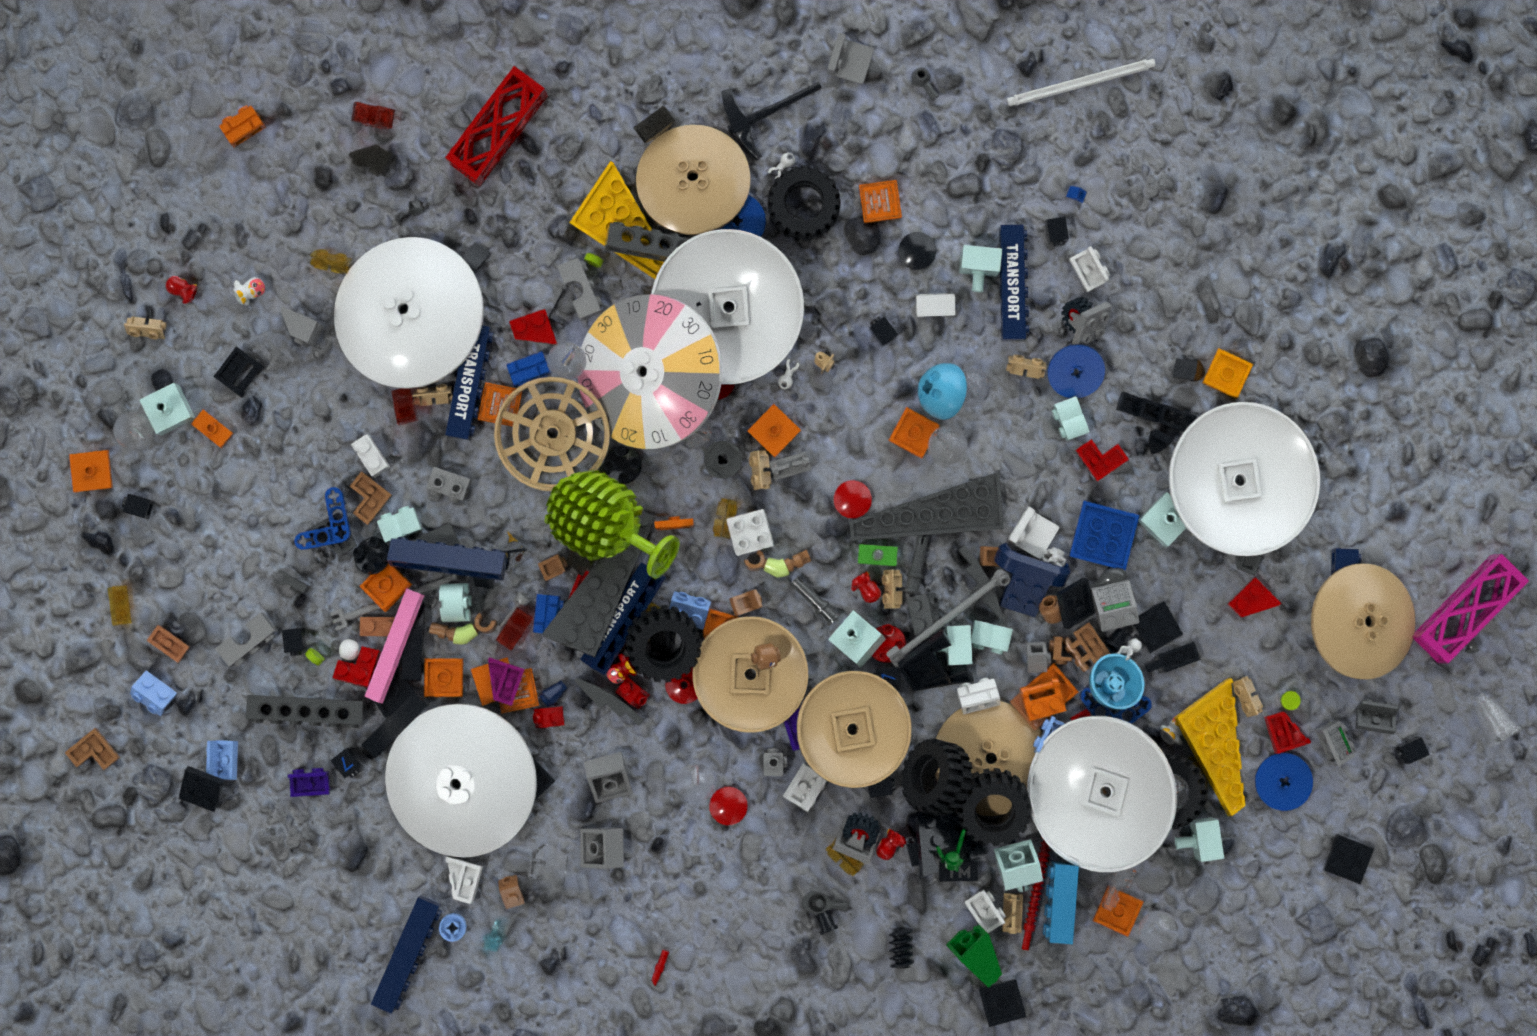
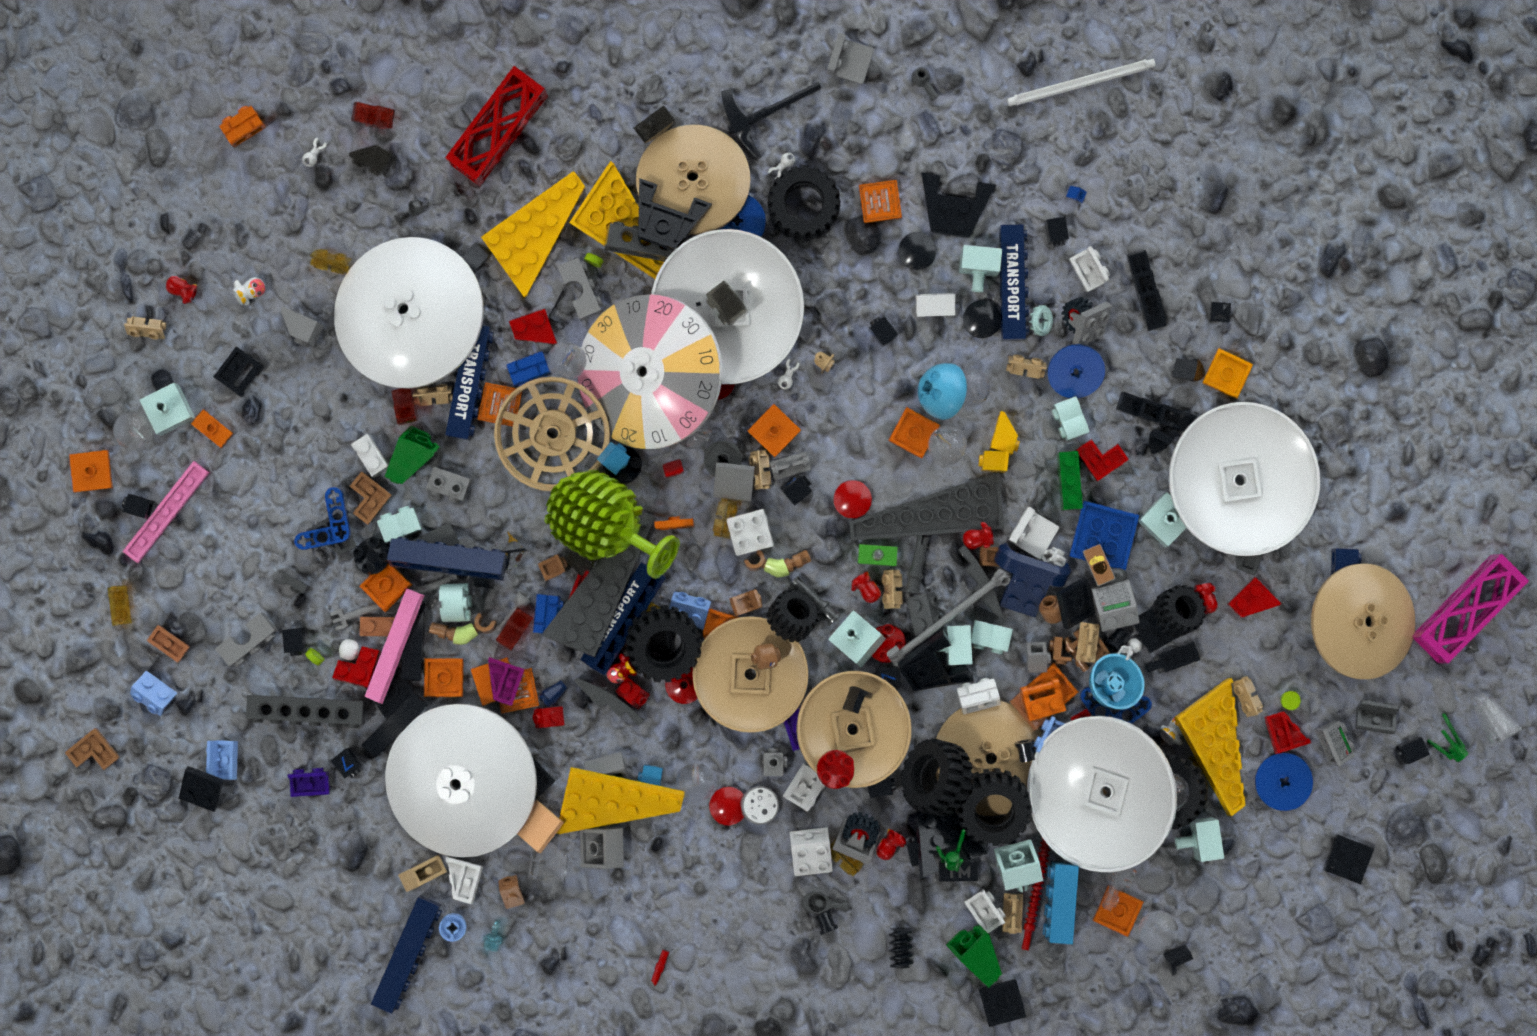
none -> bright pink tile [122,461,210,563]
none -> white arm [302,138,327,167]
none -> green slope [384,425,440,484]
none -> tan slope [398,855,447,892]
none -> yellow wing [481,171,585,298]
none -> light nougat tile [517,800,564,854]
none -> yellow wing [556,767,685,834]
none -> dark azure brick [597,442,630,475]
none -> dark azure brick [637,764,663,786]
none -> black wing [638,178,712,251]
none -> red slope [663,459,684,478]
none -> clear smoke brick [705,280,749,326]
none -> light grey tile [713,462,755,501]
none -> white tile [740,786,779,825]
none -> black tyre [766,589,820,642]
none -> black brick [780,473,812,506]
none -> white bracket [790,827,833,876]
none -> red dish [817,750,854,789]
none -> black tile [842,686,873,714]
none -> black wing [921,172,996,239]
none -> black dish [963,300,1001,338]
none -> red animal [963,522,994,549]
none -> yellow slope [978,451,1009,473]
none -> yellow slope [989,411,1020,455]
none -> black bush [1015,739,1035,762]
none -> light aqua gear [1029,305,1053,336]
none -> green brick [1056,451,1083,511]
none -> tan hinge [1076,622,1100,663]
none -> medium nougat tile [1082,544,1116,587]
none -> black slope [1126,250,1167,331]
none -> black tyre [1152,585,1206,637]
none -> black tile [1163,945,1193,976]
none -> red animal [1194,583,1218,614]
none -> black tile [1210,302,1231,323]
none -> green plant [1427,713,1468,762]

